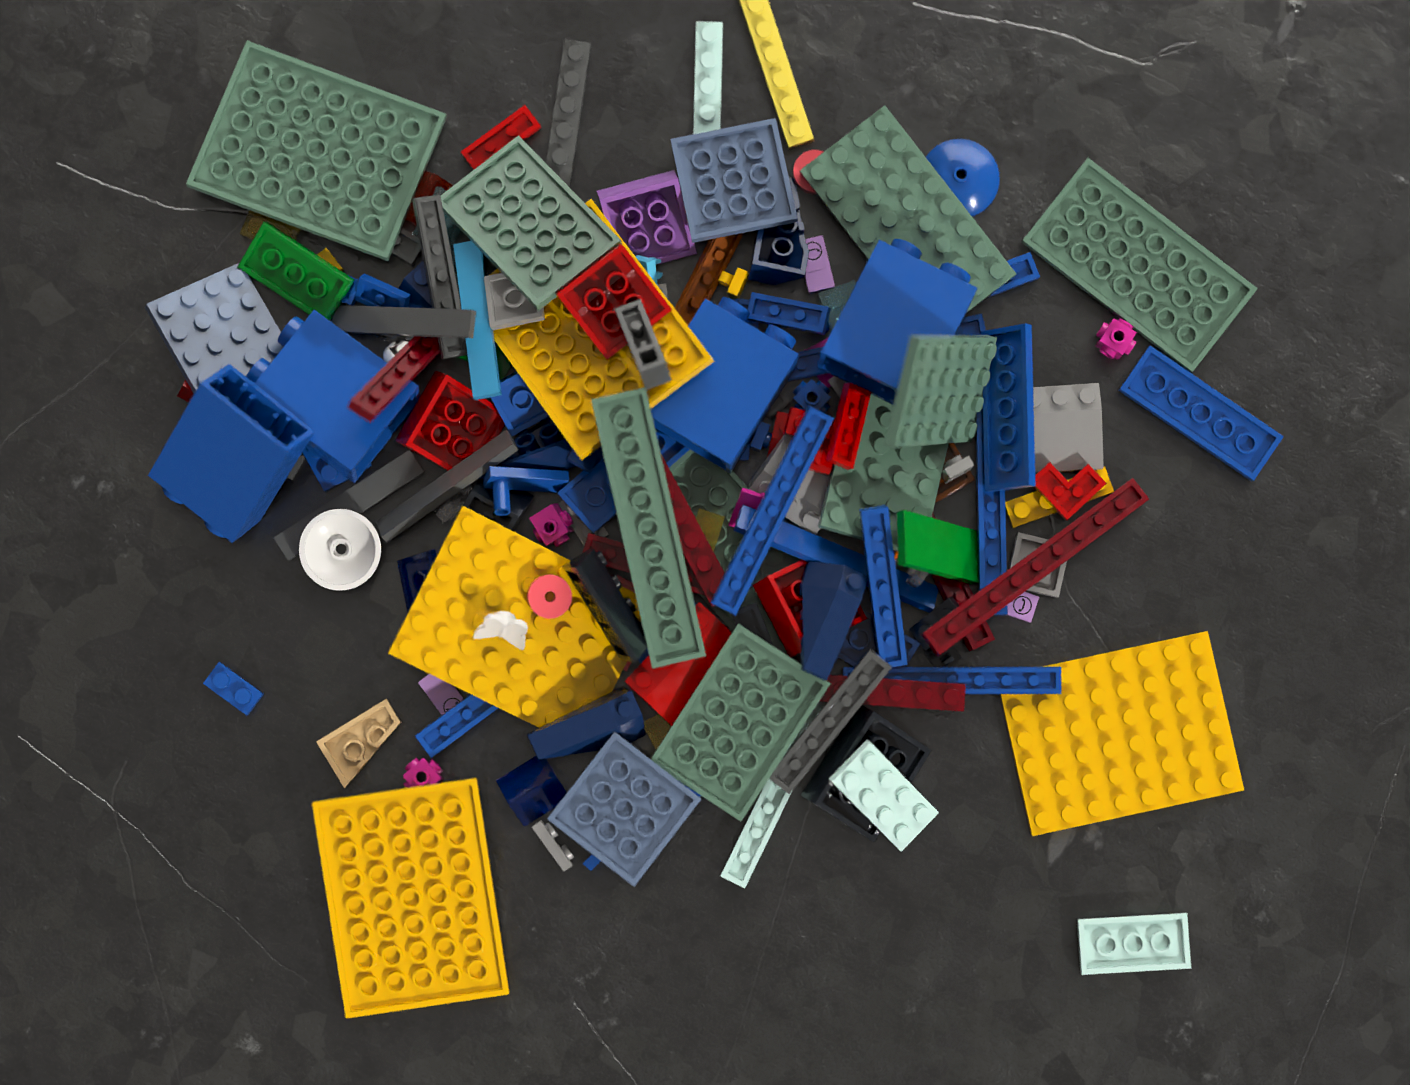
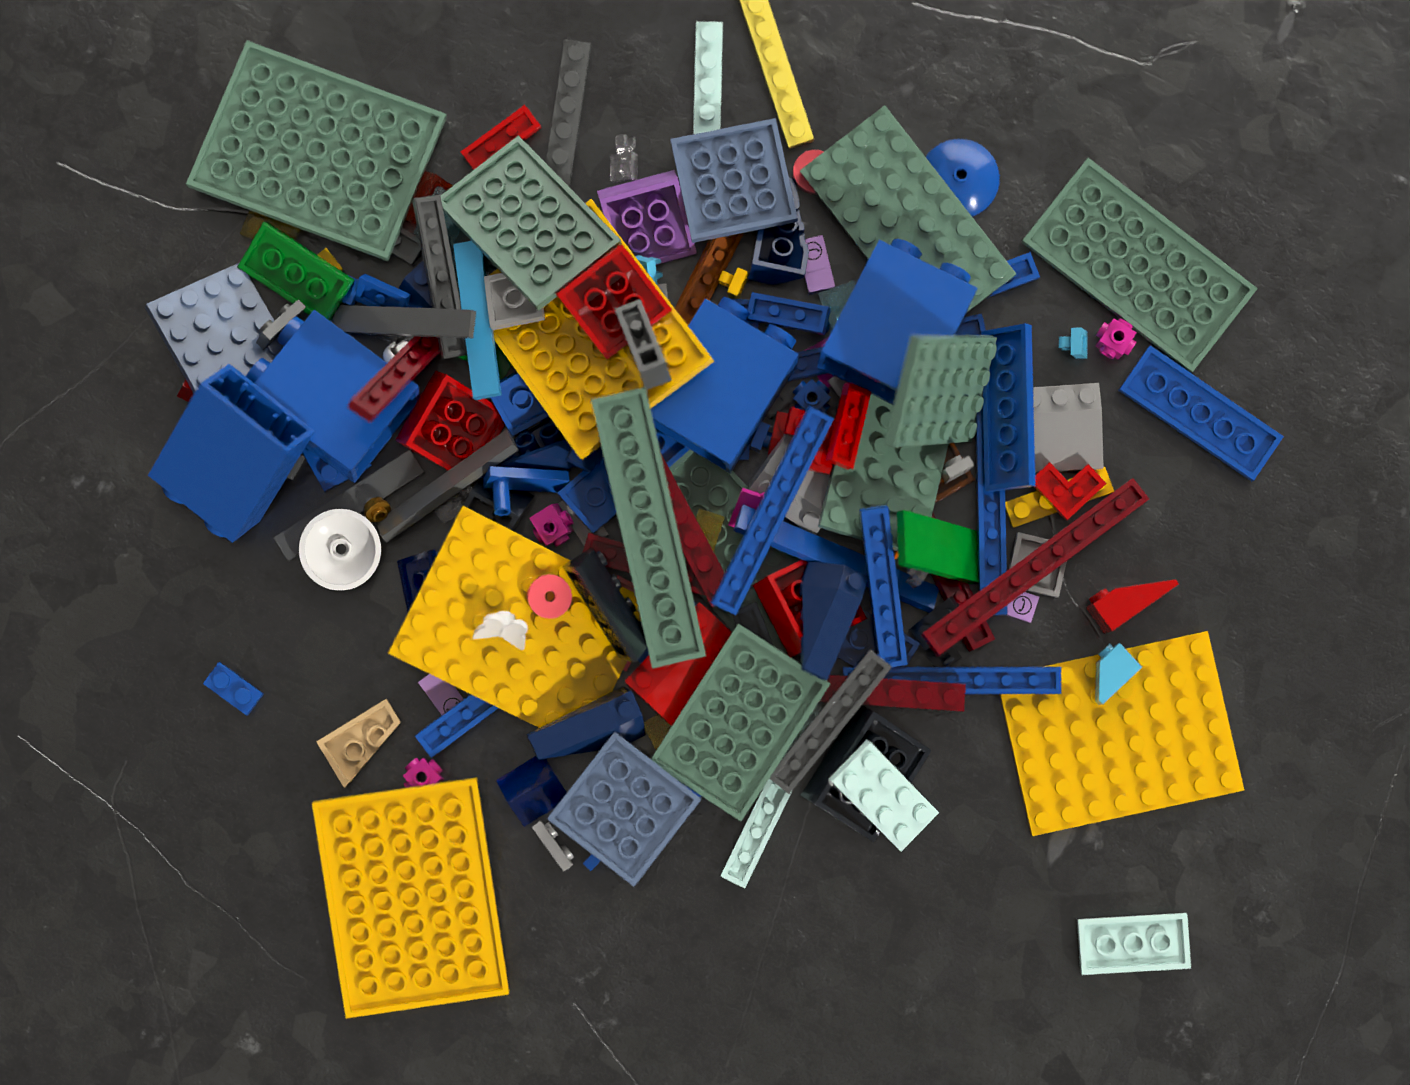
none -> plate [256,300,306,350]
none -> pearl gold plate [364,497,390,522]
none -> clear plate [610,134,638,183]
none -> medium azure tile [1059,328,1088,359]
none -> red slope [1086,580,1179,634]
none -> medium azure slope [1095,643,1142,705]

